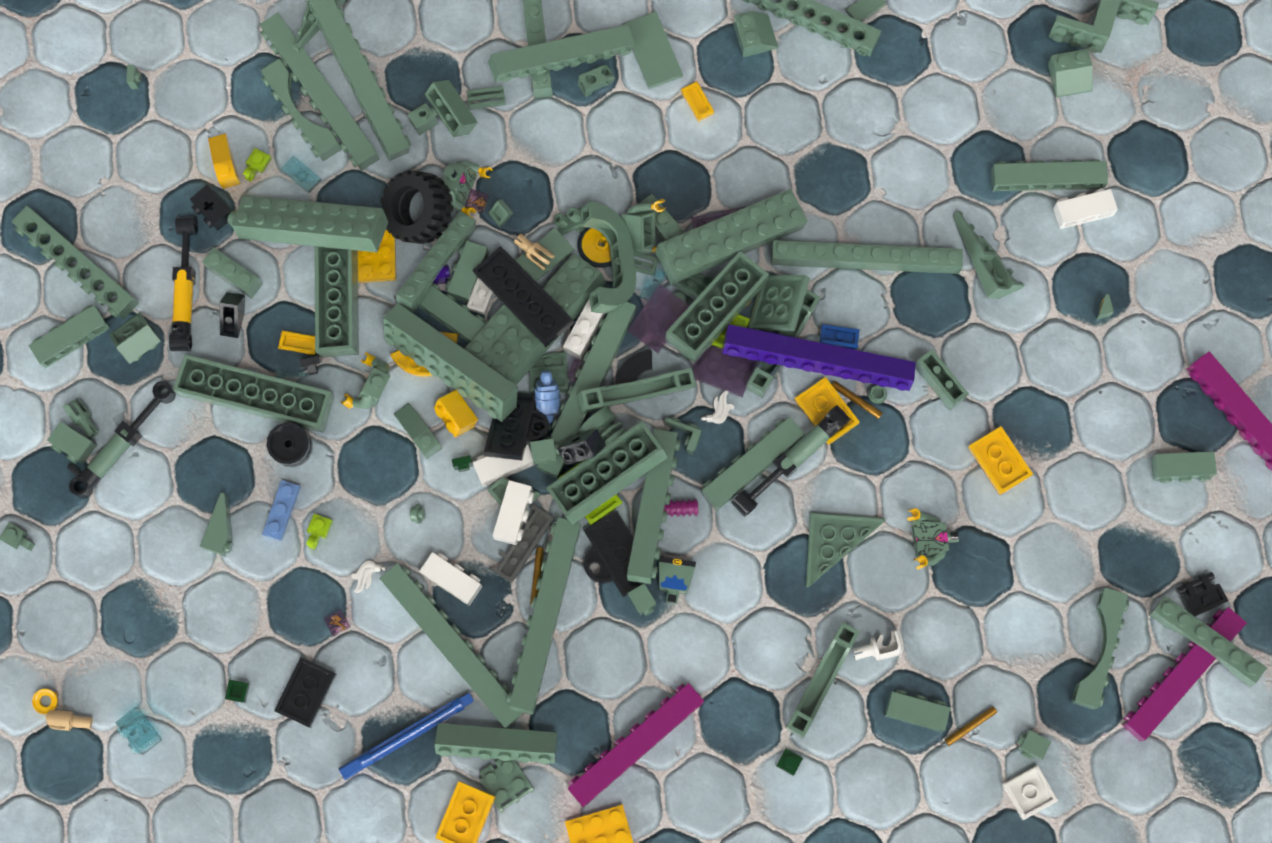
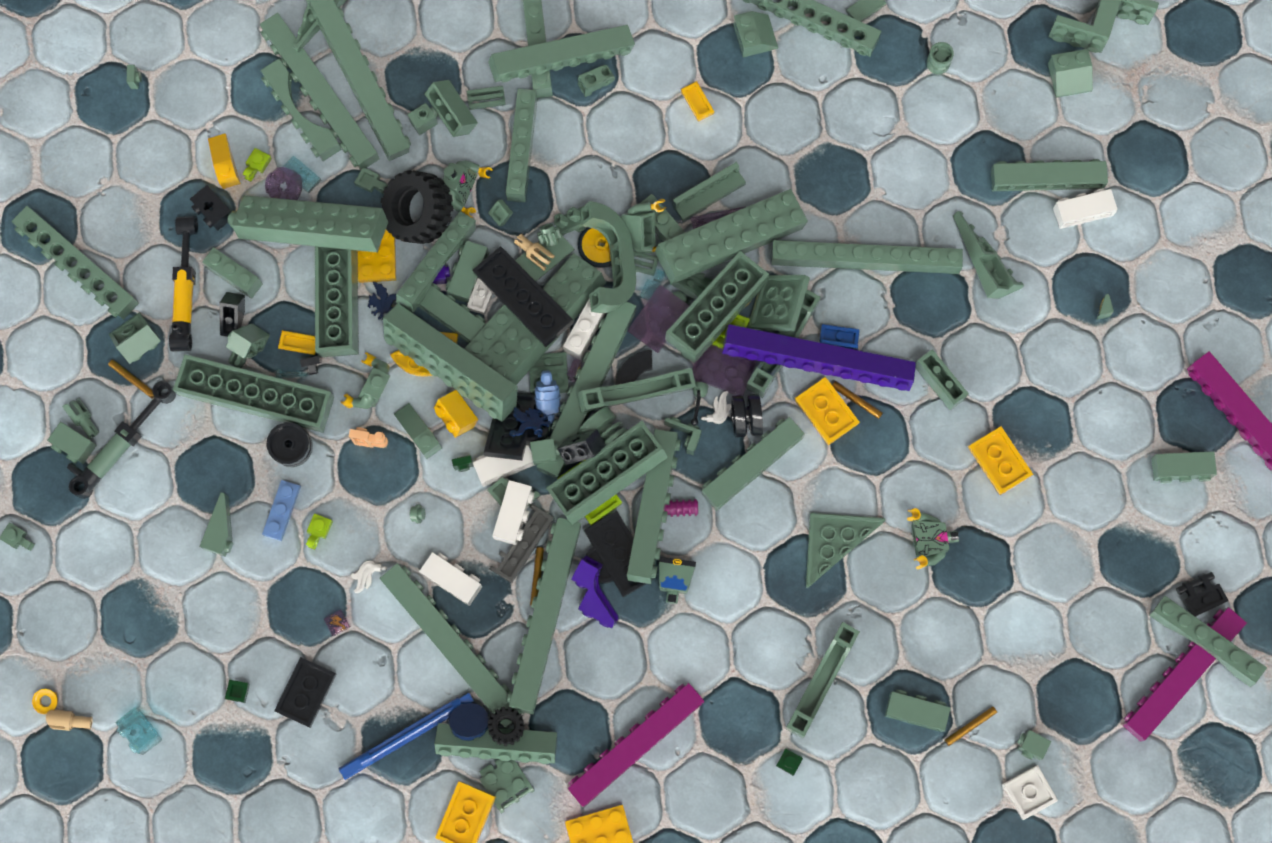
sand green brick [28,305,110,369] -> none
tile [465,189,489,213] -> none
sand green tile [622,12,683,89] -> none
sand green brick [628,583,657,616] -> none
black piece [731,405,851,517] -> none
white piece [853,629,904,661] -> none
sand green plate [868,385,887,404] -> none
sand green arch [1071,587,1129,710] -> none
none -> pearl gold bar [108,360,154,399]
none -> sand green brick [226,323,270,368]
none -> clear purple plate [265,167,302,200]
none -> light nougat plate [349,427,388,448]
none -> sand green plate [354,167,388,194]
none -> dark blue piece [368,282,396,320]
none -> dark blue tile [449,703,489,741]
none -> black tyre [488,707,524,746]
none -> sand green brick [506,89,538,202]
none -> dark blue piece [509,407,550,437]
none -> sand green gear [537,223,561,247]
none -> dark purple arch [571,555,619,628]
none -> sand green fence [673,162,746,222]
none -> hinge [691,382,709,426]
none -> black wheel [731,393,763,438]
none -> sand green wheel [927,42,954,75]

